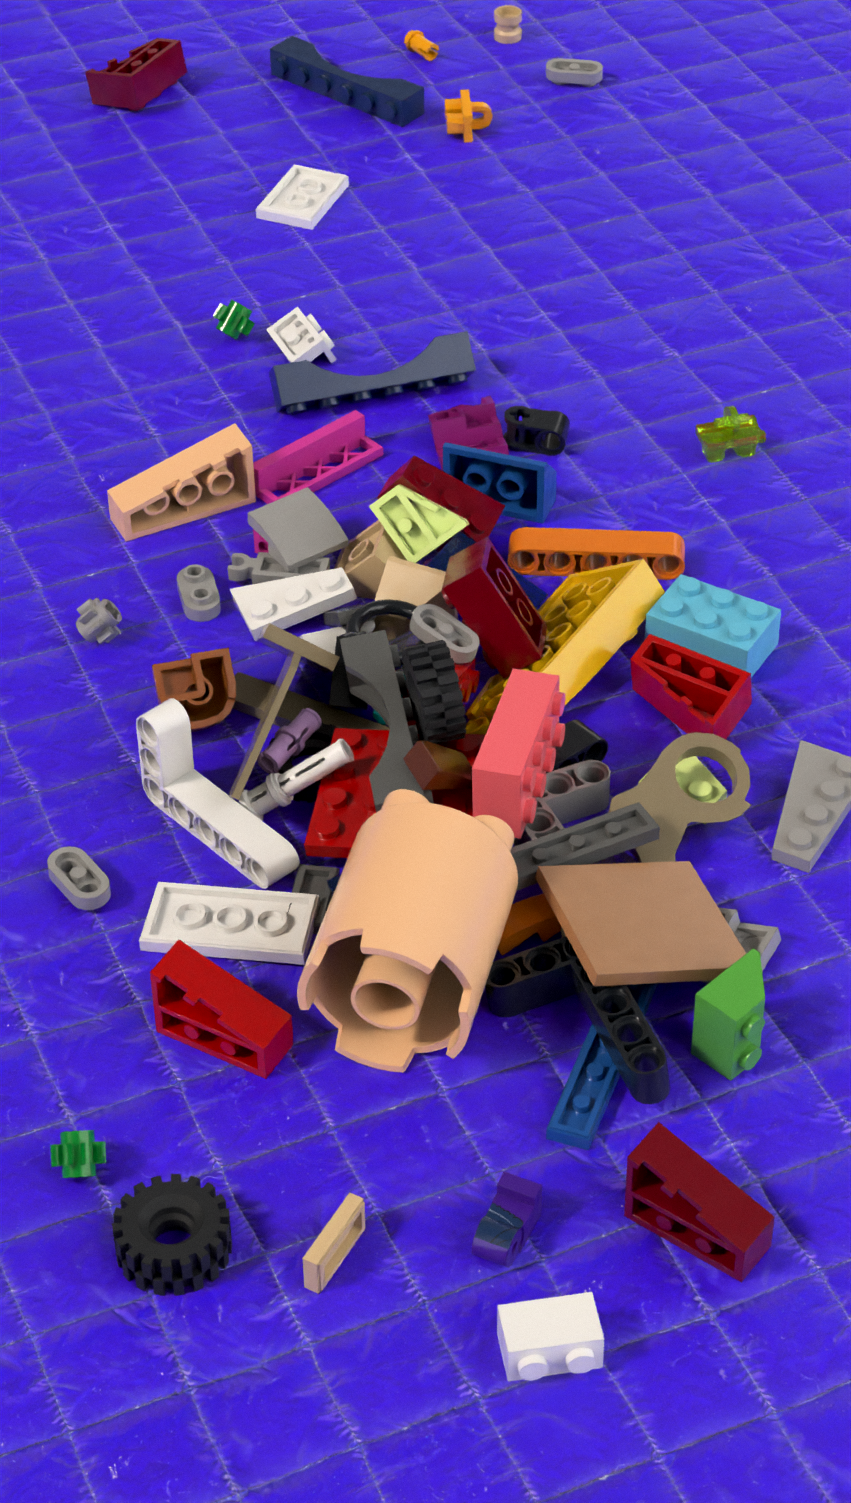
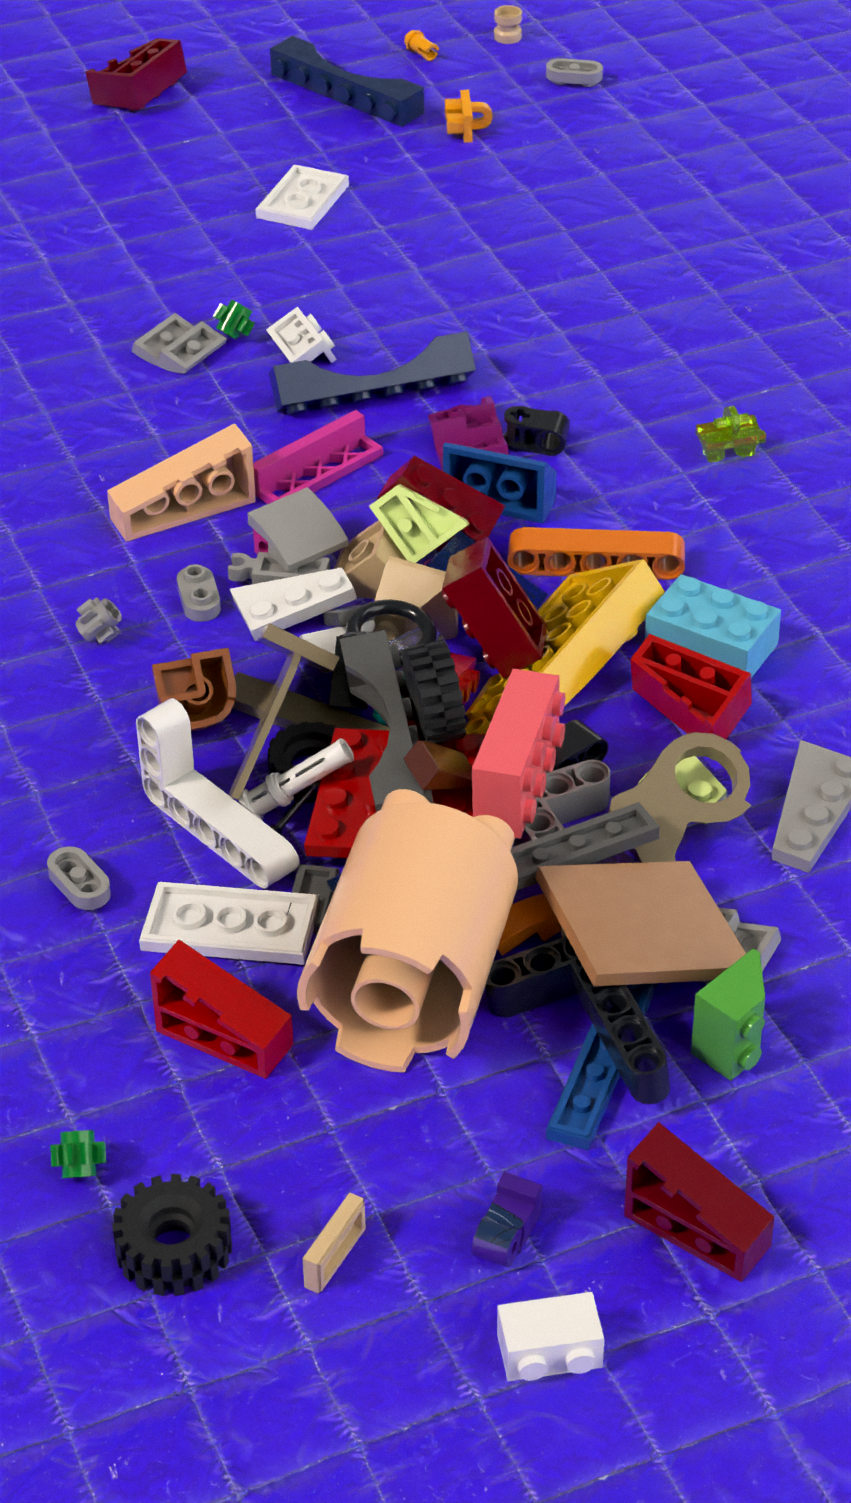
lavender pin [257,708,322,774] -> none
light grey plate [410,604,480,664] -> none
none -> light grey slope [132,313,227,374]
none -> black hinge [269,780,321,835]

